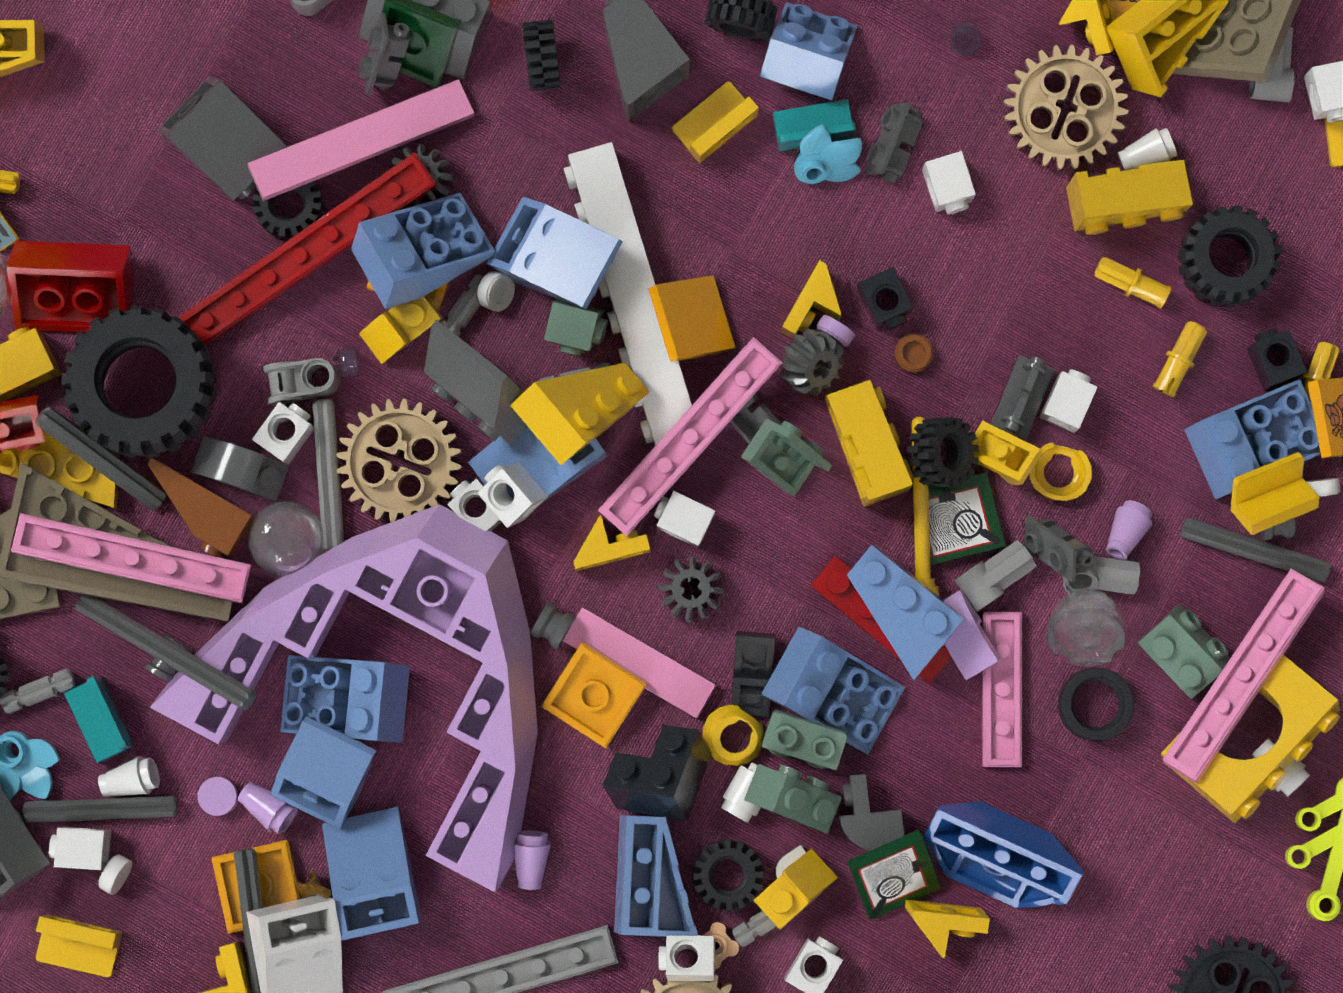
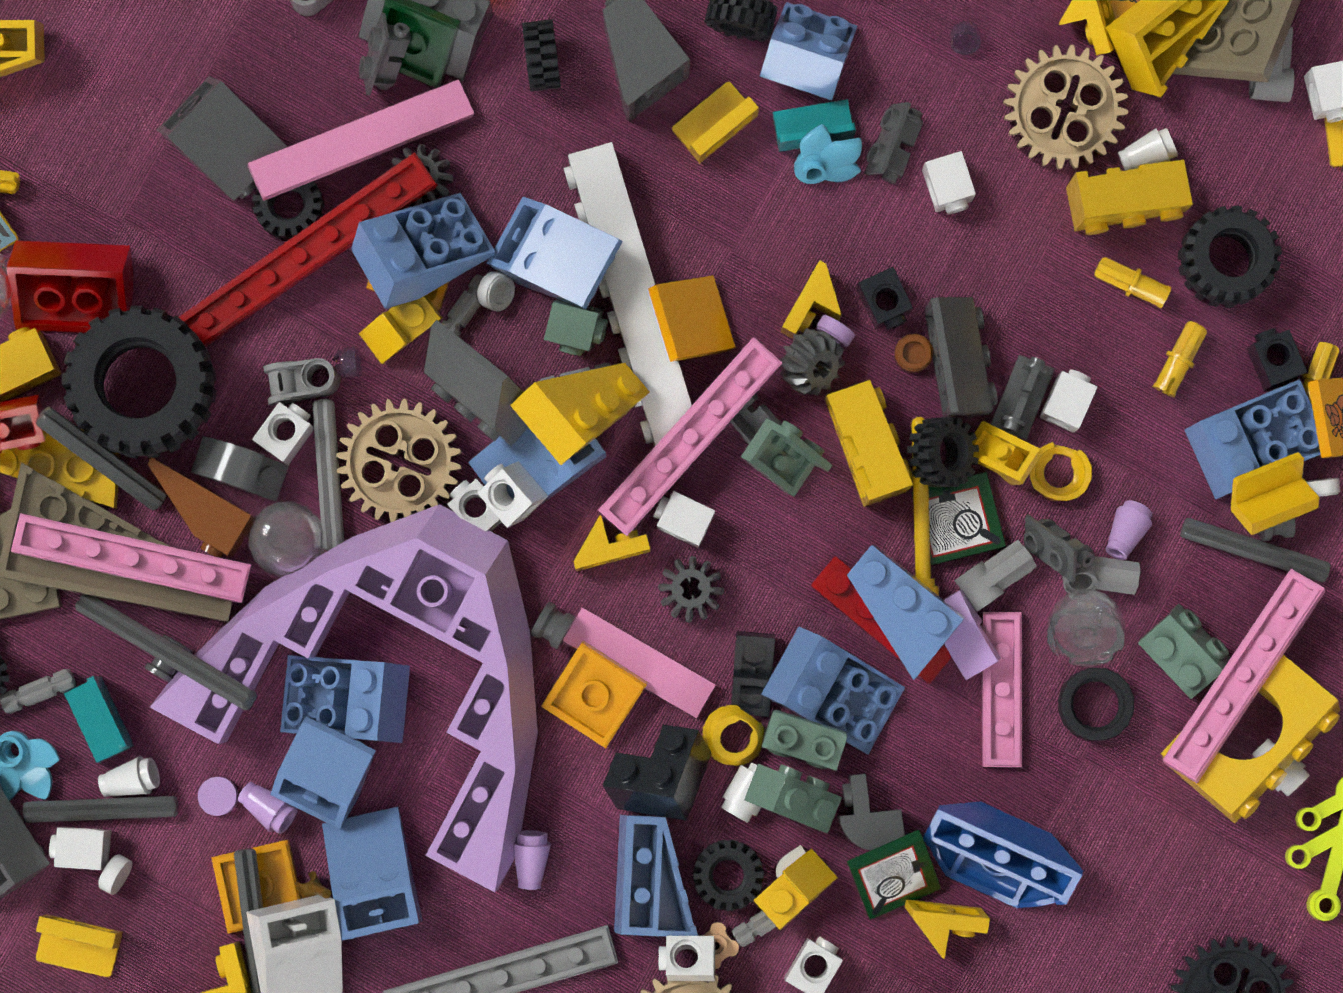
none -> dark grey slope [924,297,997,419]

